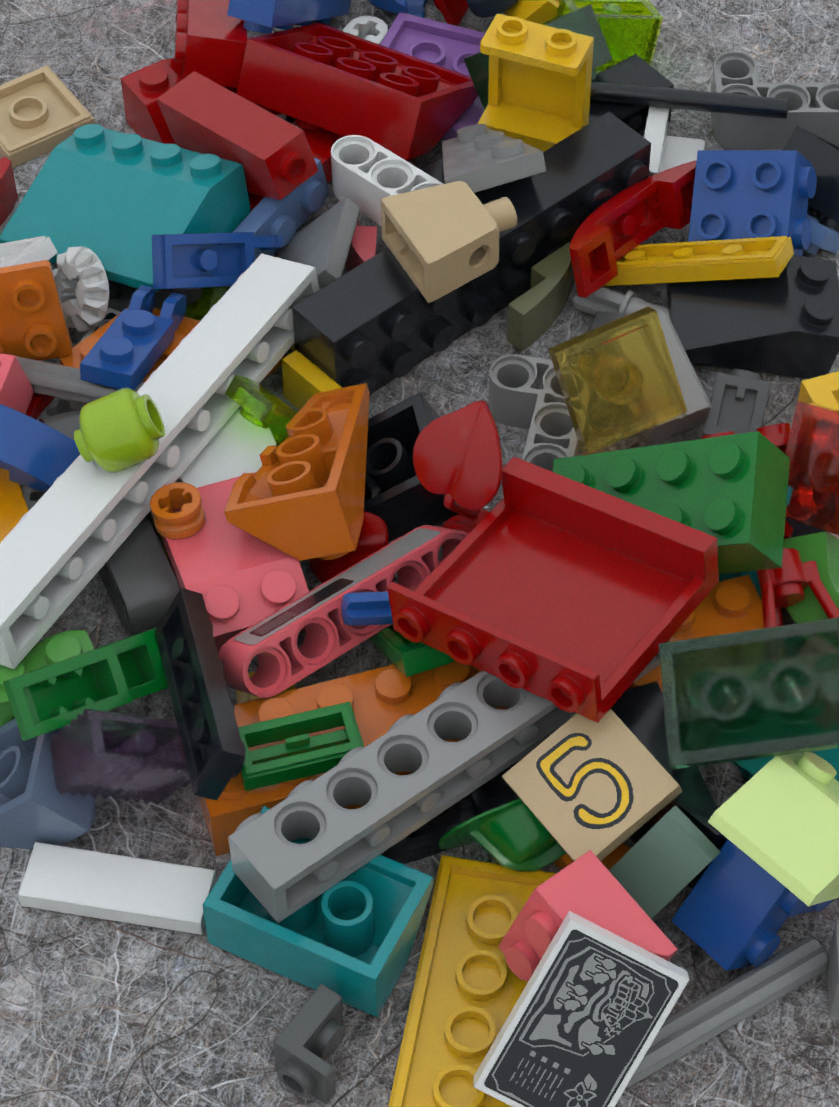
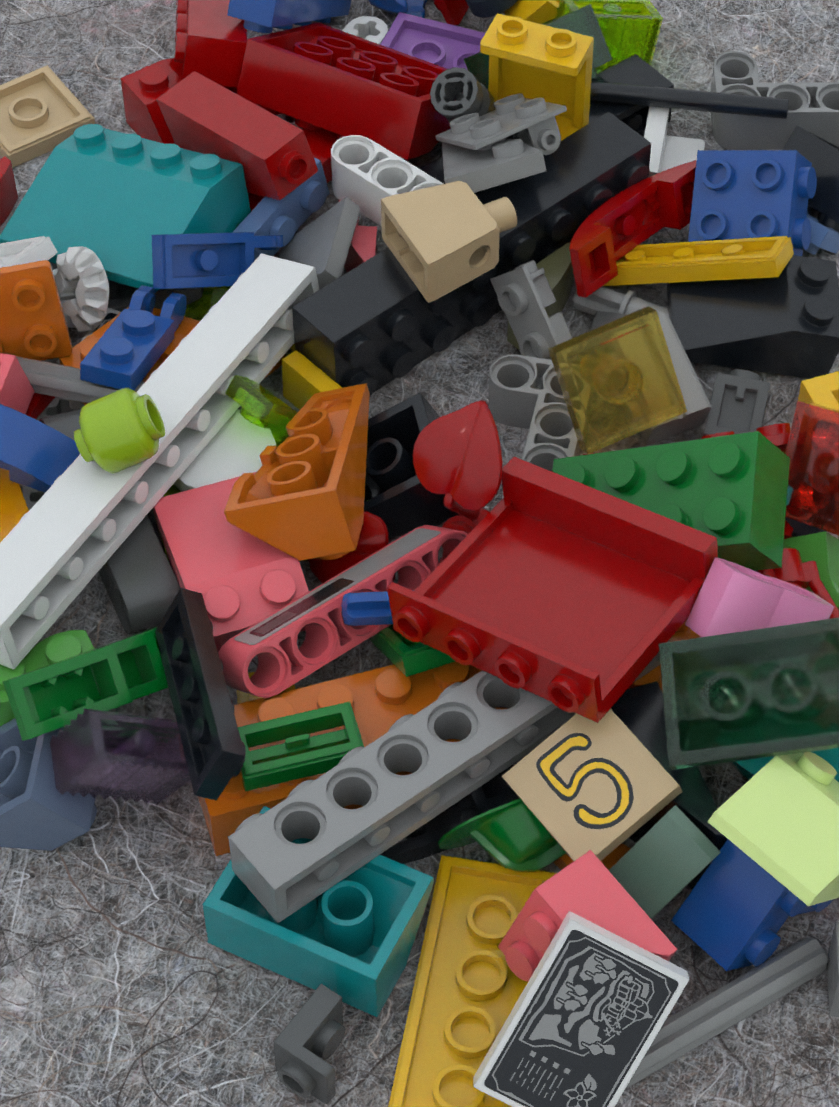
white tile [18,842,217,935] -> none
orange bush [150,482,206,539] -> none
none -> dark grey wheel [430,67,495,123]
none -> light grey hinge [435,94,567,155]
none -> light grey hinge [490,260,577,362]
none -> bright pink brick [685,557,834,677]

